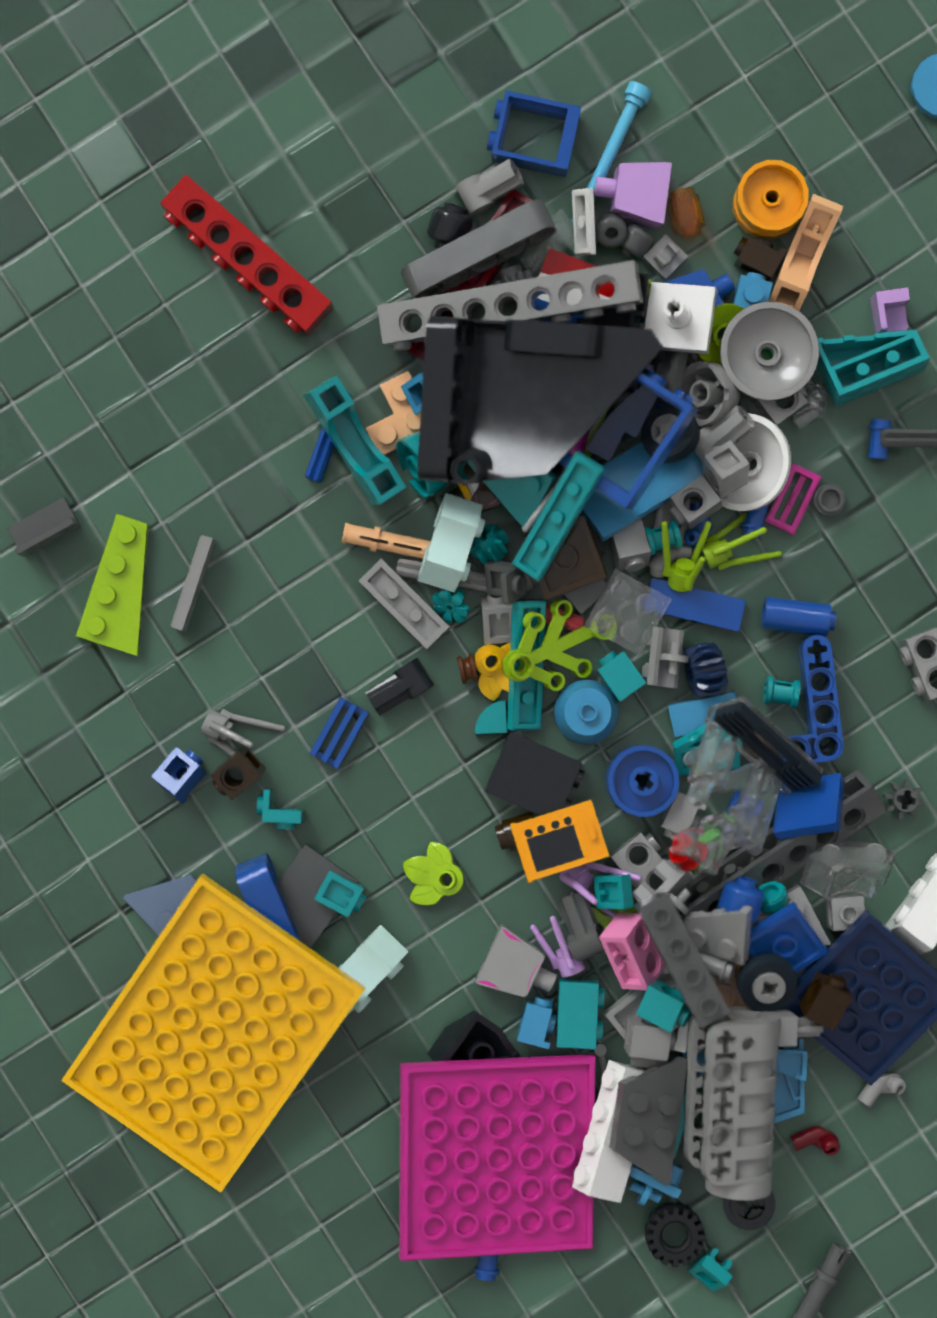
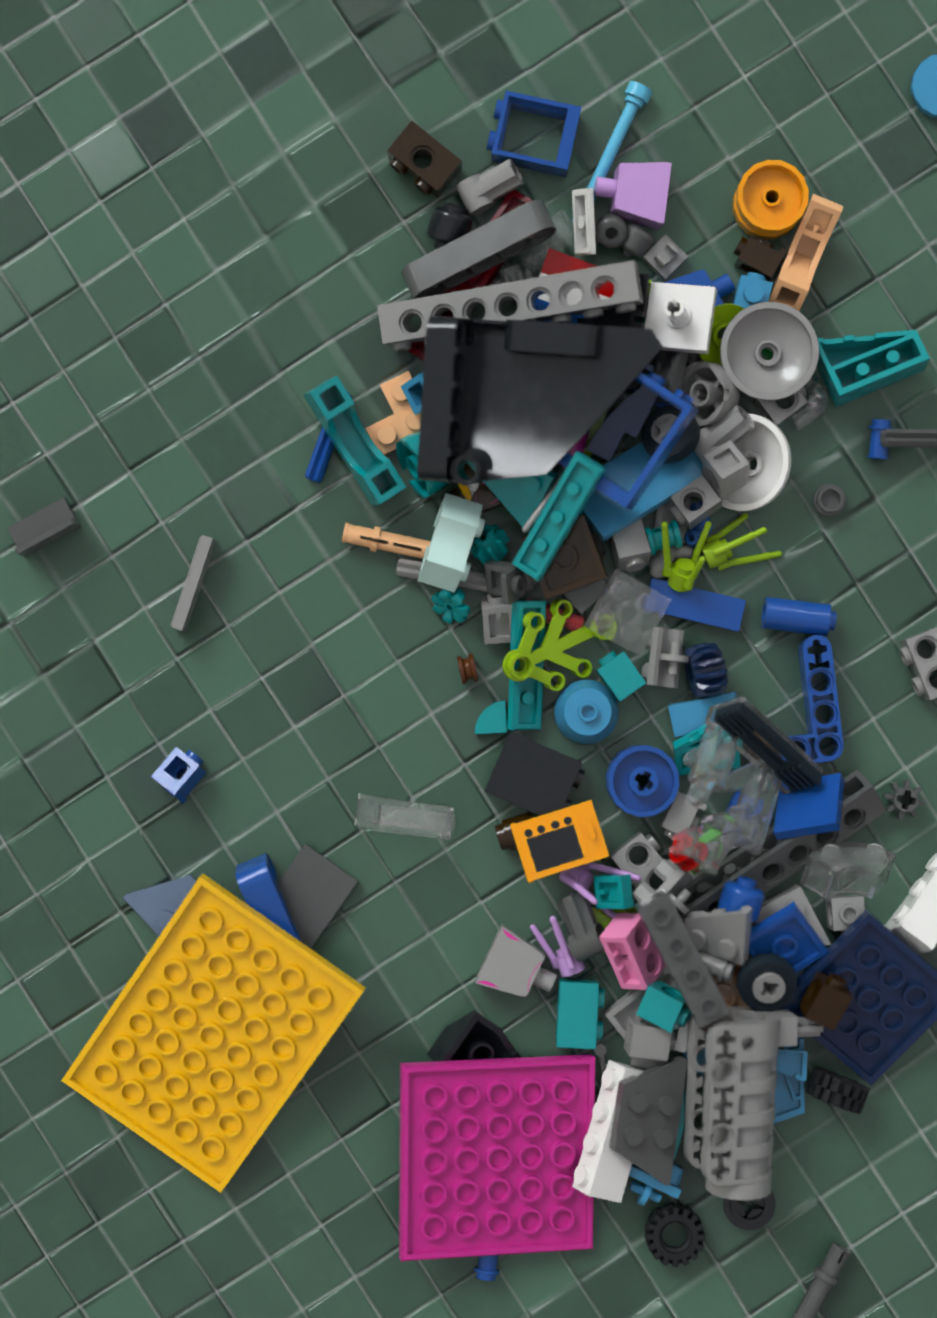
lime wing [76,514,149,656] -> none
red brick [160,174,334,336] -> none
light grey plant [200,709,286,756] -> none
dark brown brick [211,745,266,800] -> none
teal bracket [256,788,304,830] -> none
blue tile [309,697,369,769] -> none
teal bracket [314,870,367,917] -> none
light aqua brick [338,925,409,1016] -> none
light grey plate [359,558,450,650] -> none
black piece [365,658,434,716] -> none
lime plate [403,842,464,905] -> none
yellow plate [474,643,511,701] -> none
dark azure brick [516,996,556,1049] -> none
clear orange brick [668,187,706,238] -> none
teal tile [688,1248,732,1292] -> none
blue pin [740,503,770,539] -> none
teal tile [758,881,789,913] -> none
teal bush [762,675,801,708] -> none
dark pink tile [765,463,821,536] -> none
dark red arm [790,1126,840,1156] -> none
light grey arm [857,1072,906,1108] -> none
lavender panel [870,288,910,333] -> none
none -> clear slope [354,793,456,840]
none -> dark brown brick [387,121,462,198]
none -> black tyre [805,1067,870,1114]

